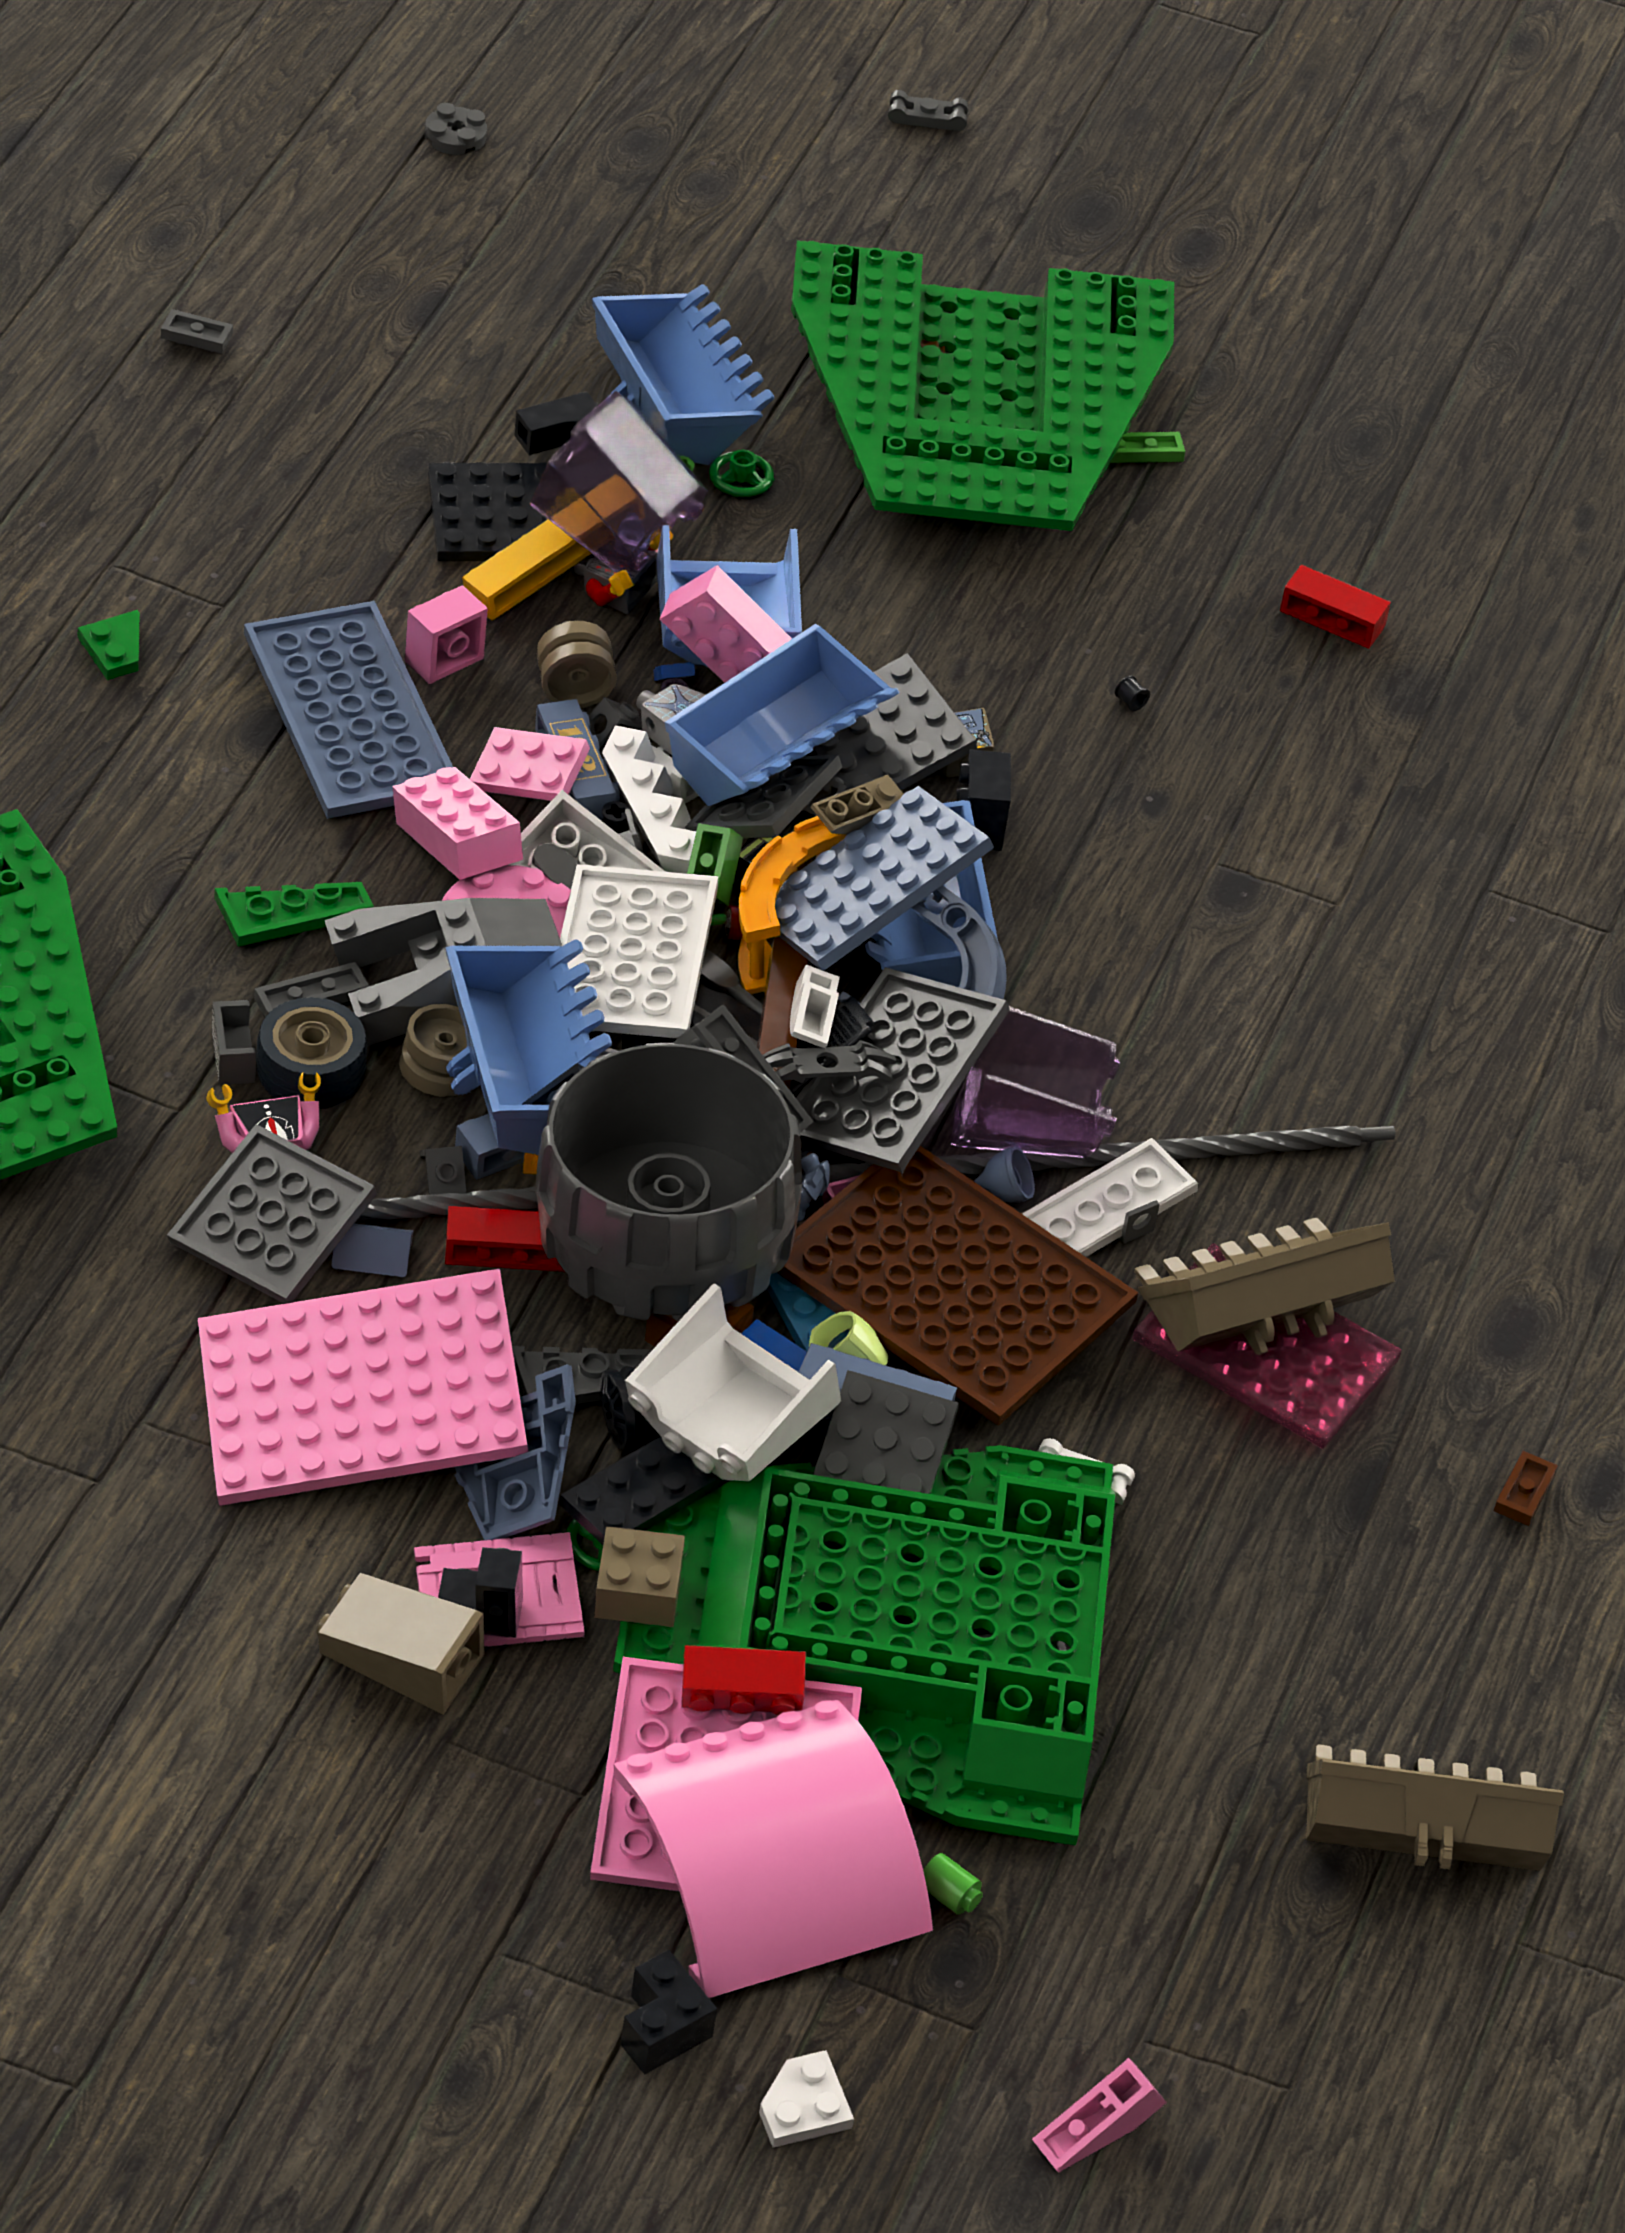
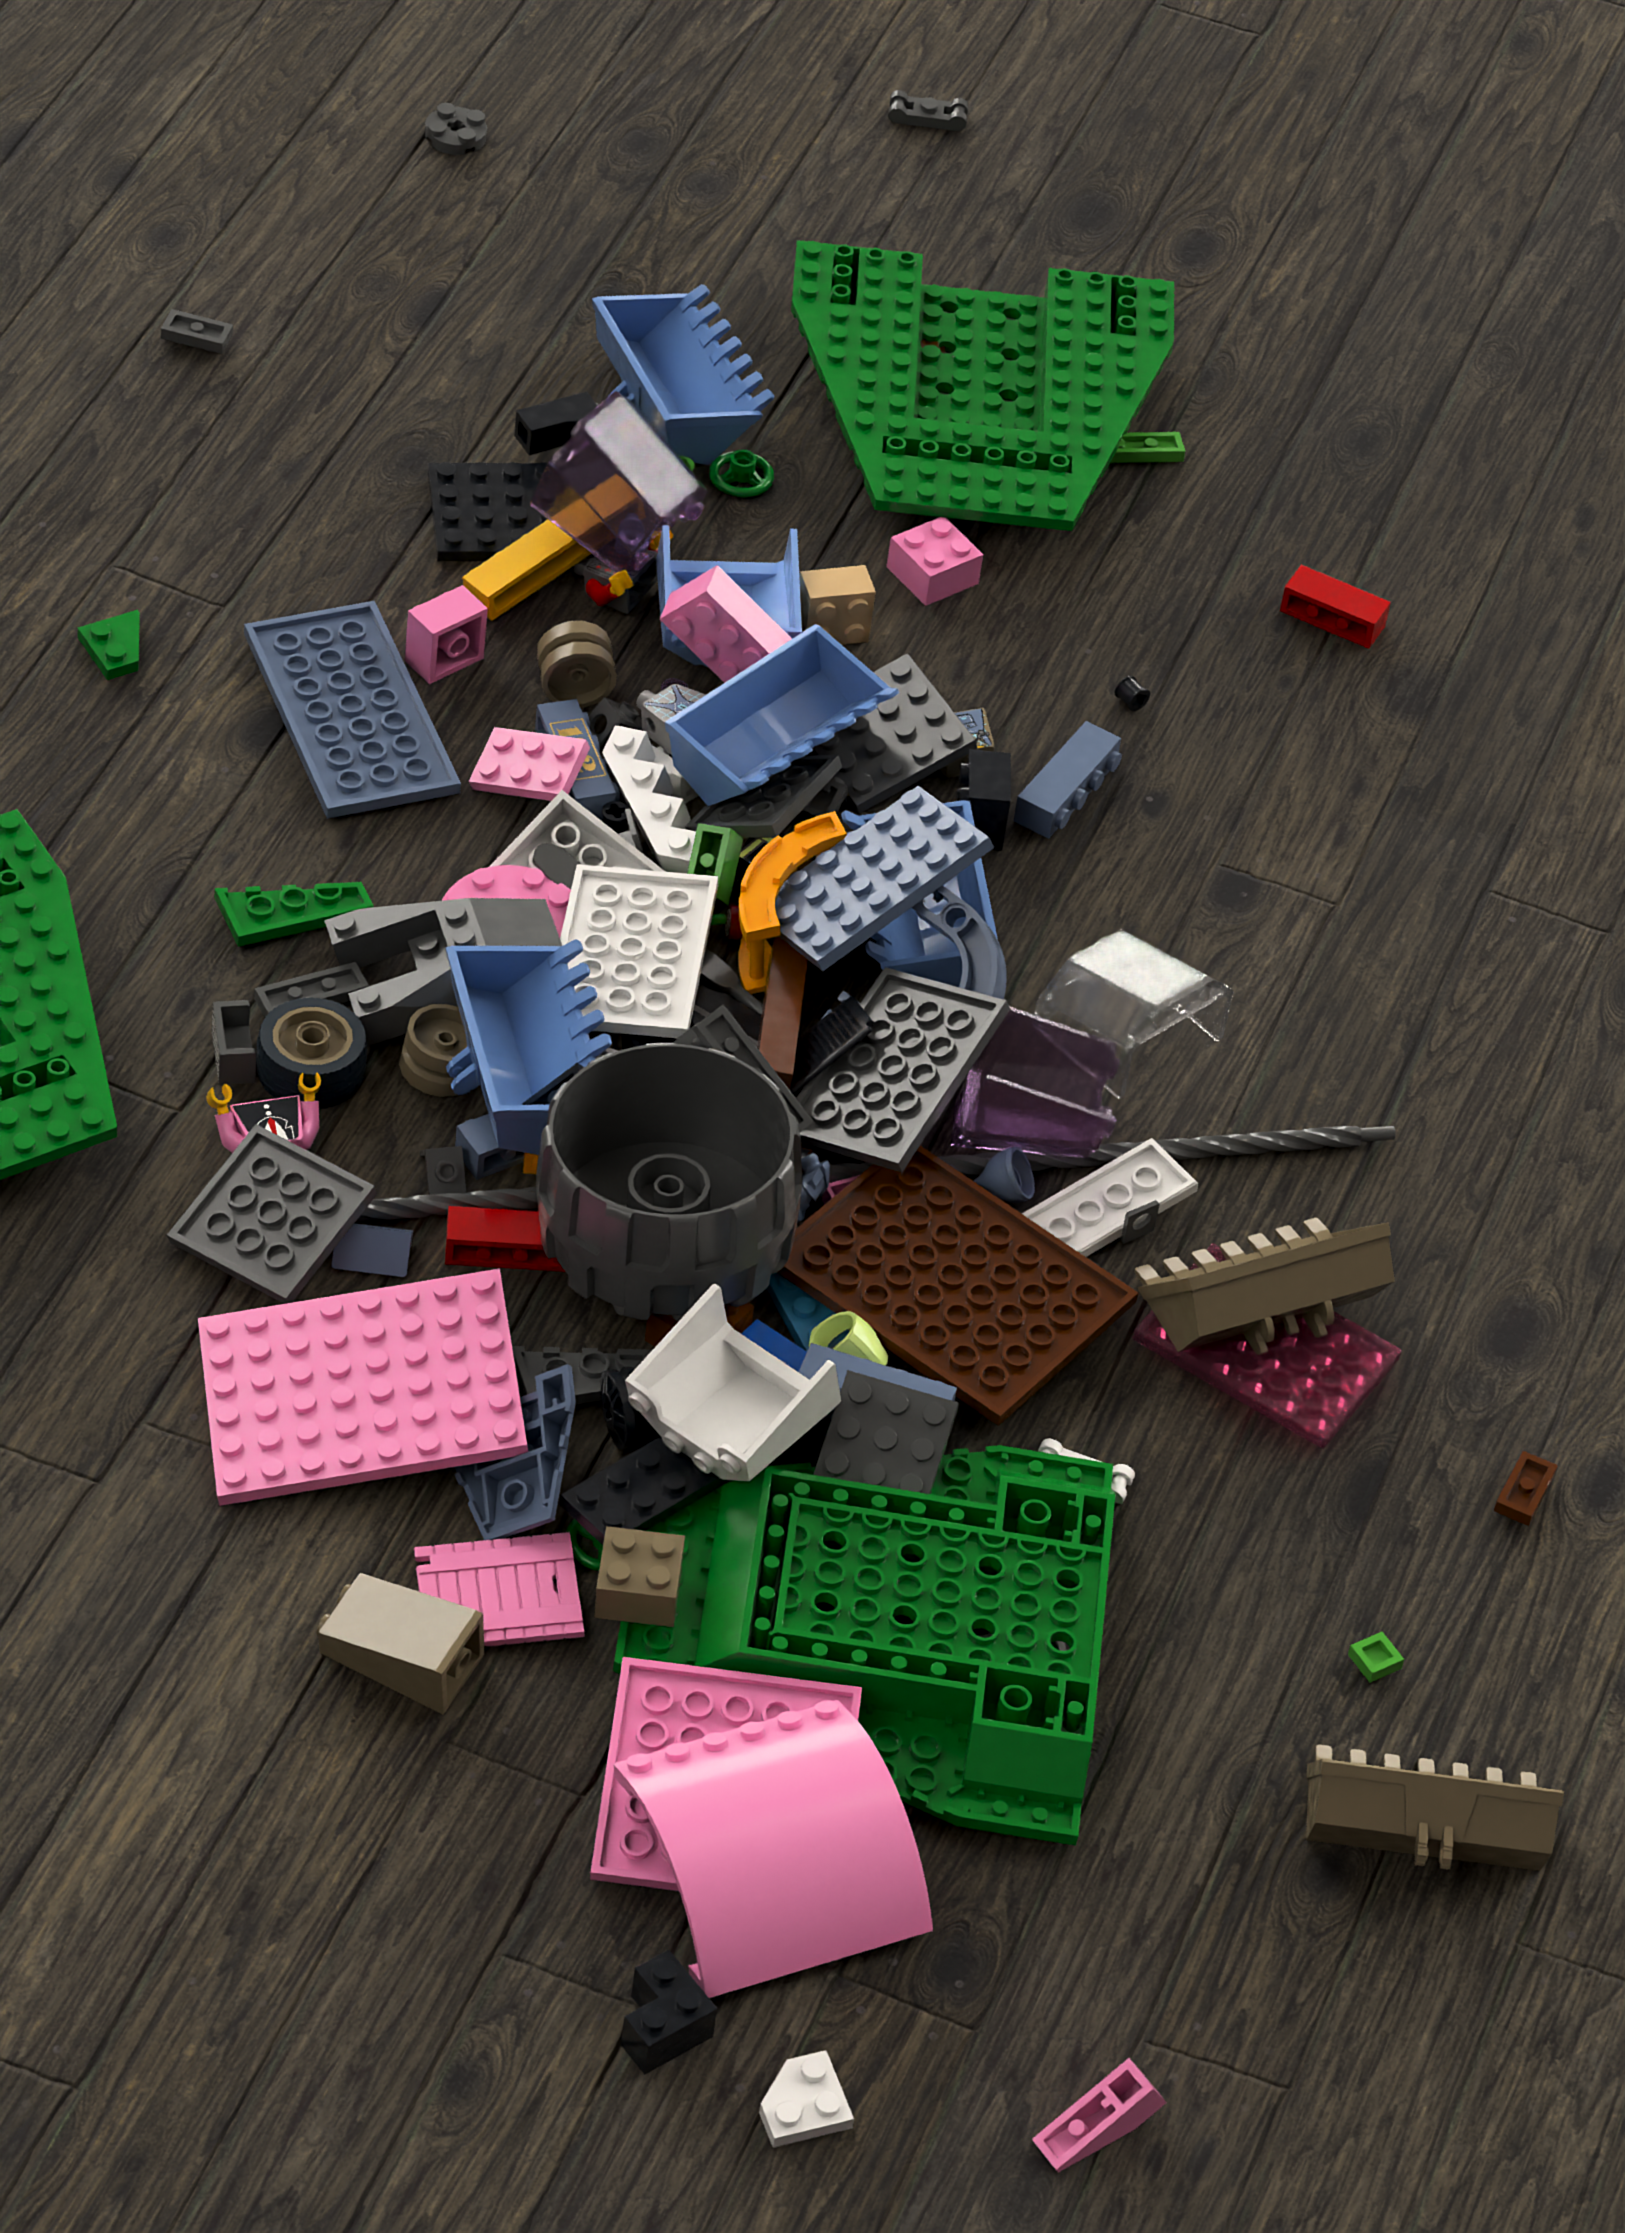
bright pink brick [393,767,523,880] -> none
black brick [438,1547,523,1638] -> none
blue tile [653,662,695,681] -> none
red brick [681,1645,806,1716] -> none
dark grey piece [763,1040,896,1083] -> none
white slope [790,965,840,1048] -> none
dark tan slope [811,775,903,835] -> none
bright green brick [923,1853,983,1915] -> none
none -> tan brick [799,565,876,645]
none -> bright pink brick [886,517,983,606]
none -> sand blue brick [1013,721,1122,839]
none -> clear windscreen [1033,929,1234,1099]
none -> bright green plate [1348,1632,1404,1683]

